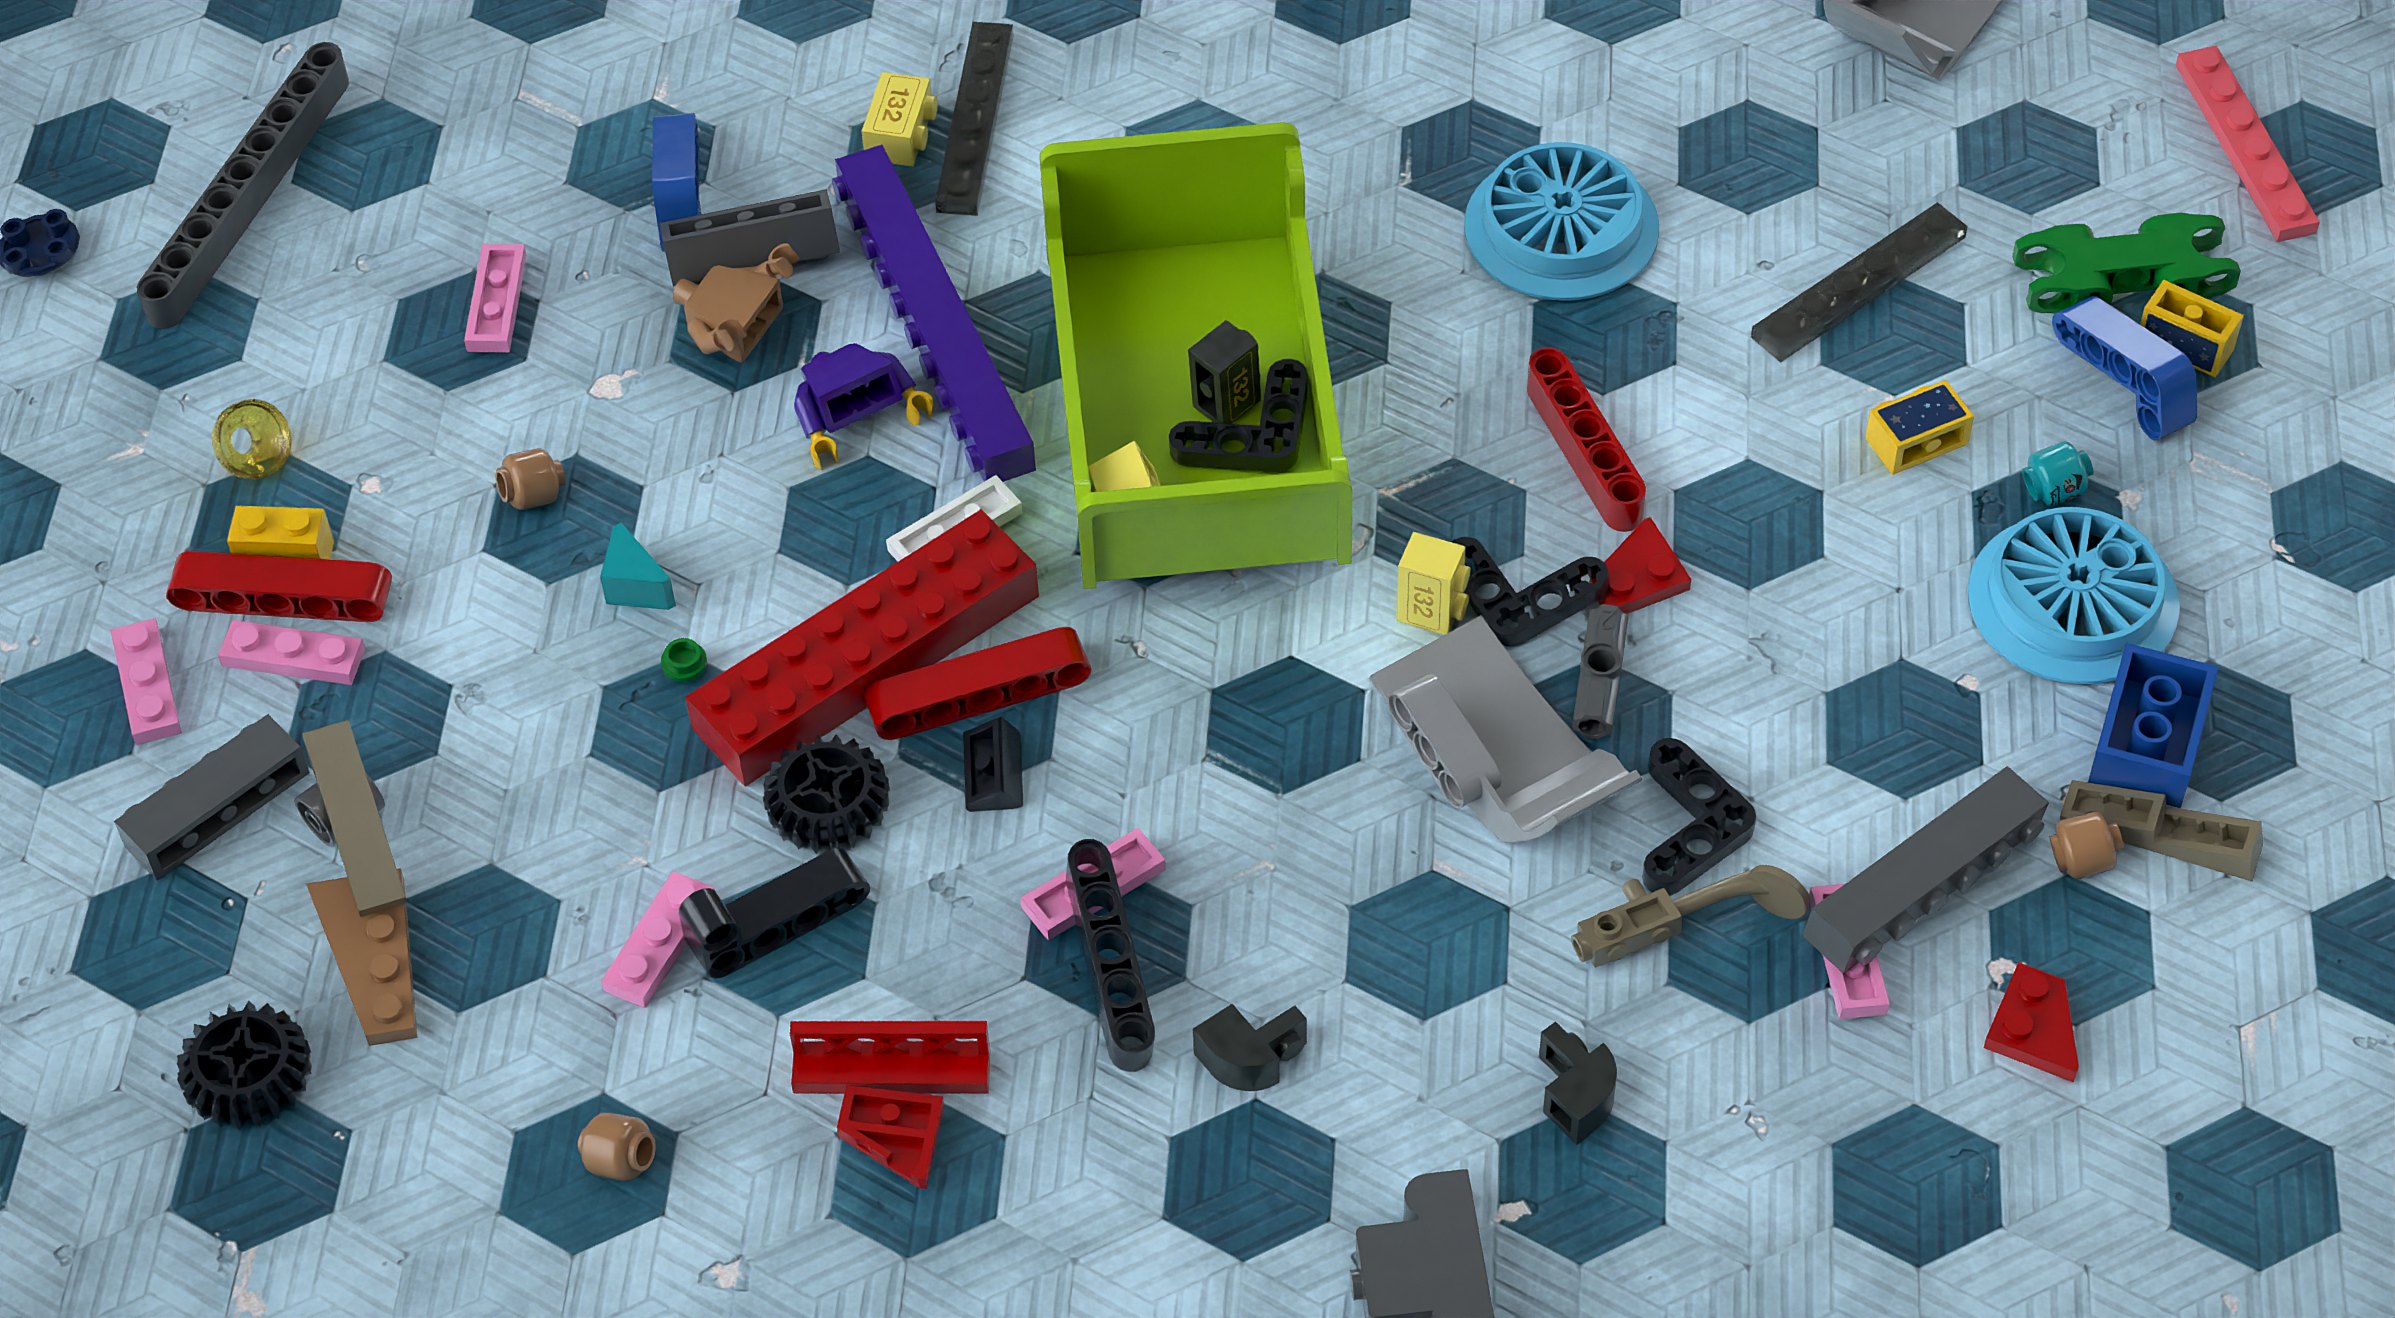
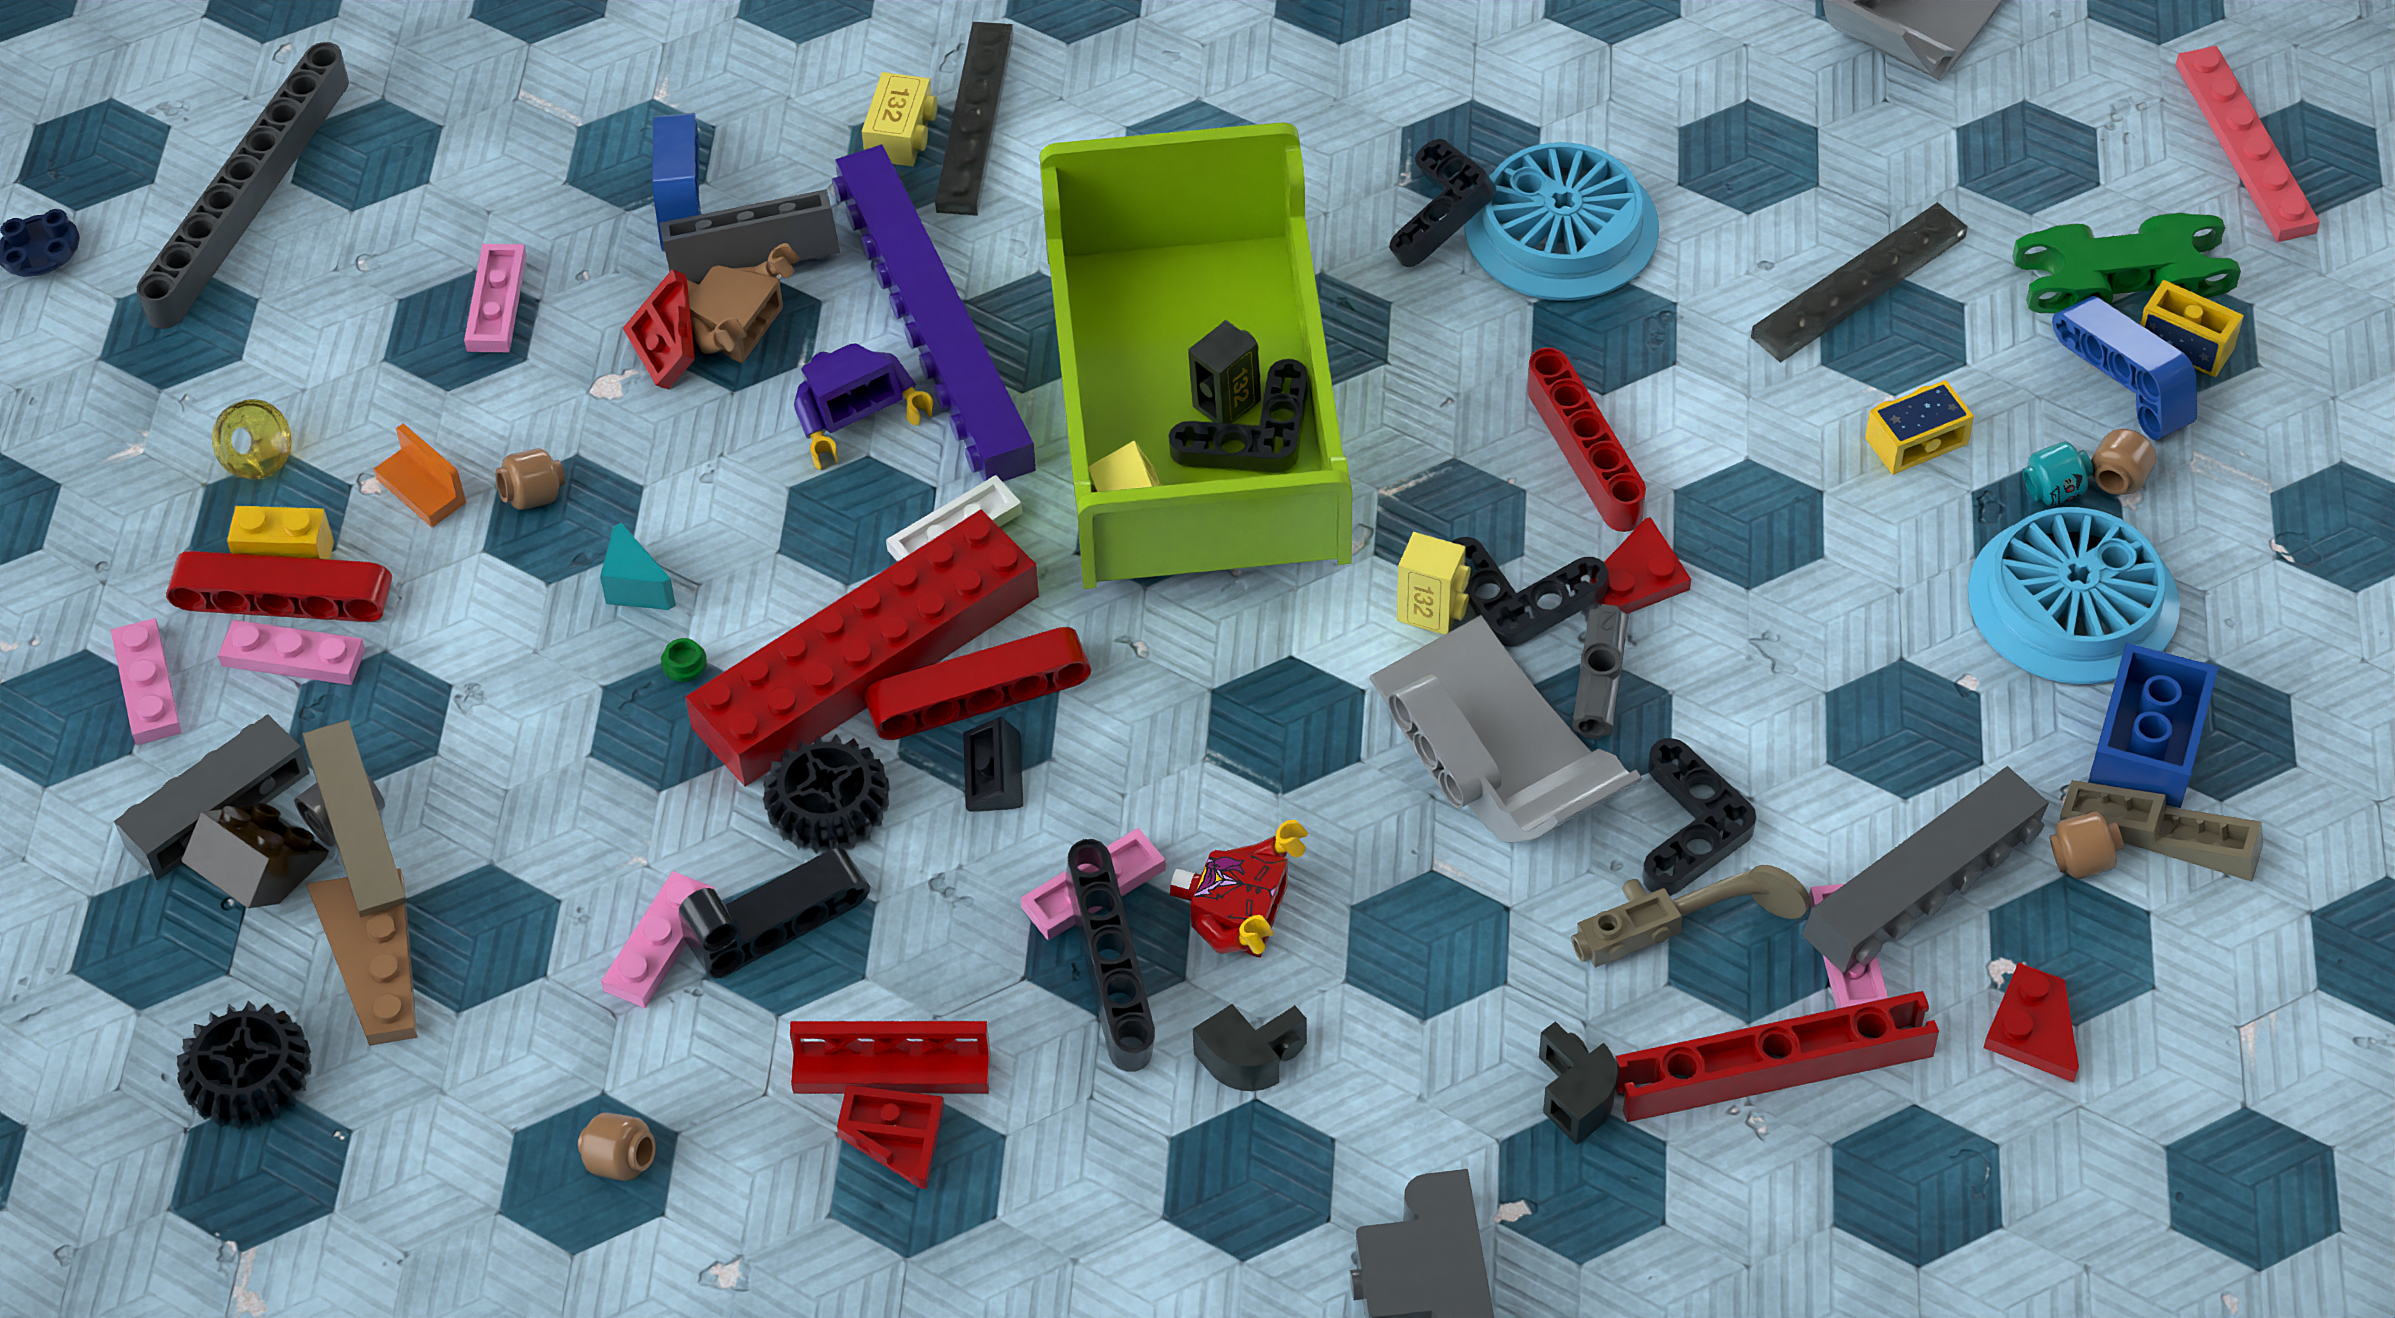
none -> dark brown slope [181,803,329,909]
none -> orange panel [374,423,466,527]
none -> red wing [623,269,695,390]
none -> red torso [1170,820,1308,958]
none -> black beam [1389,139,1496,267]
none -> red piece [1615,991,1939,1122]
none -> medium nougat head [2091,429,2156,495]

